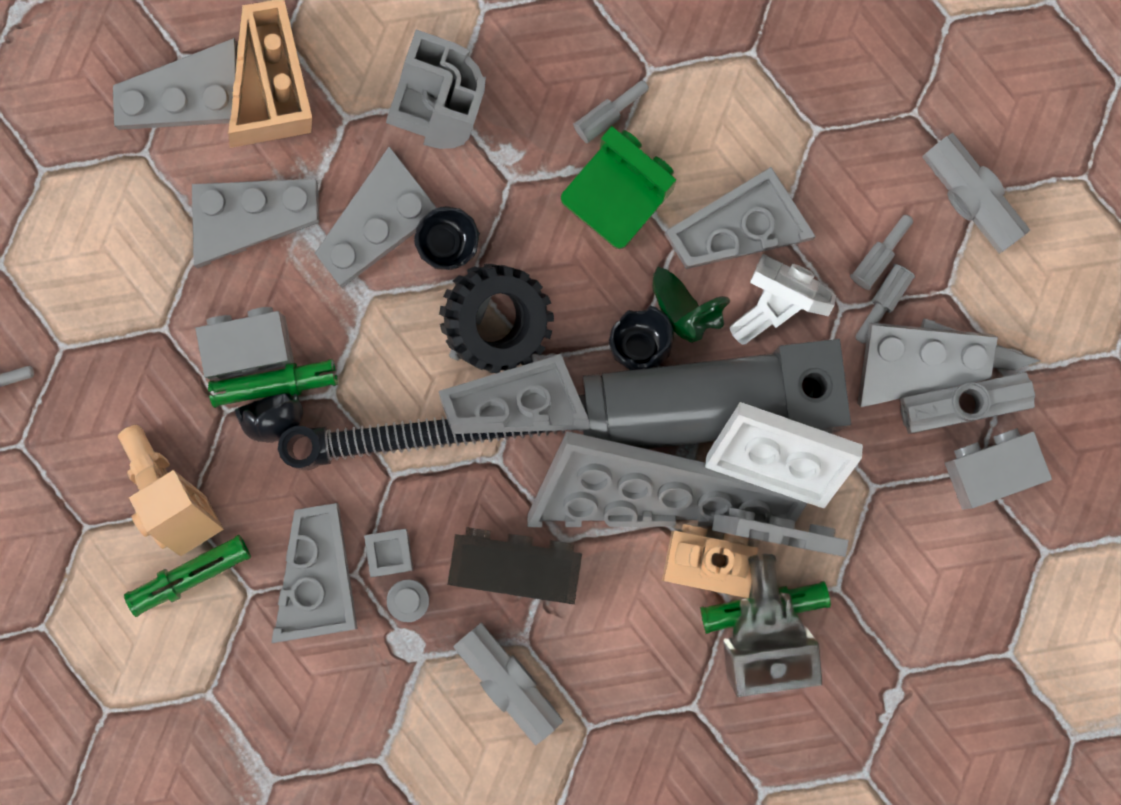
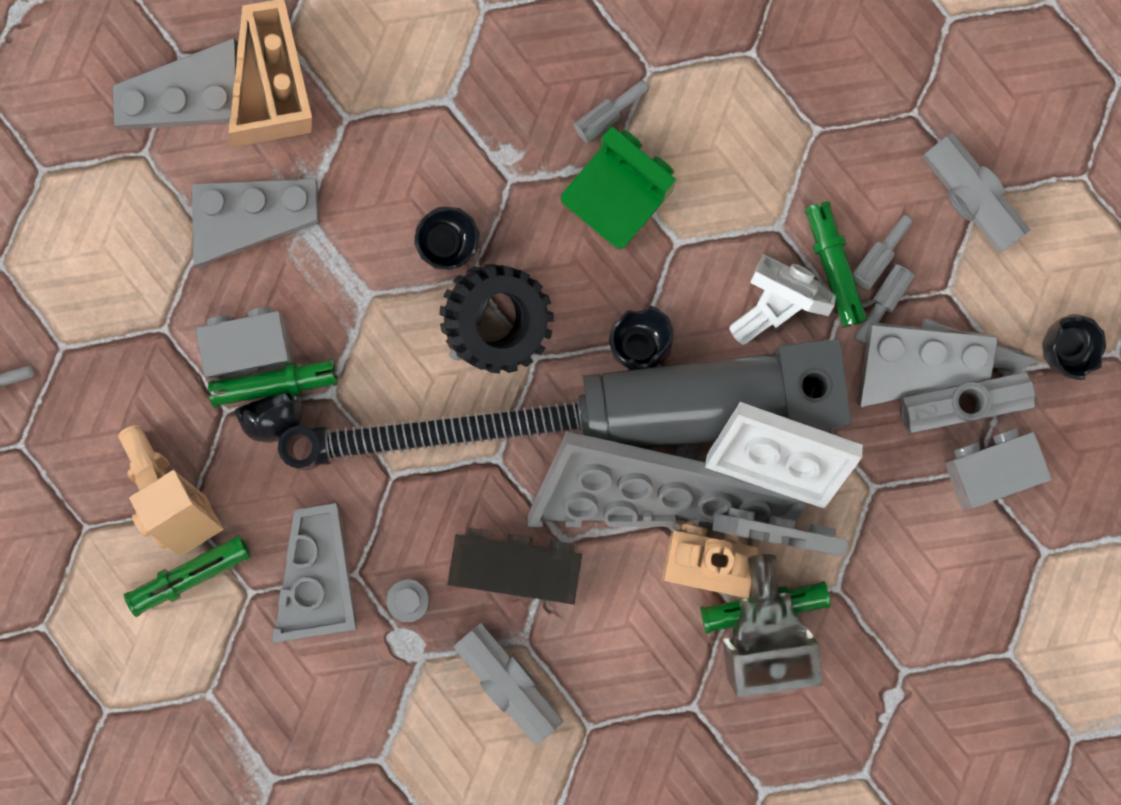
light grey wing [315,147,436,288] -> none
light grey plate [364,529,414,577] -> none
light grey brick [386,29,486,149] -> none
light grey wing [439,354,590,434] -> none
dark green piece [652,267,730,343] -> none
light grey wing [664,167,816,269] -> none
none -> green pin [804,201,868,328]
none -> black hair [1042,314,1106,380]

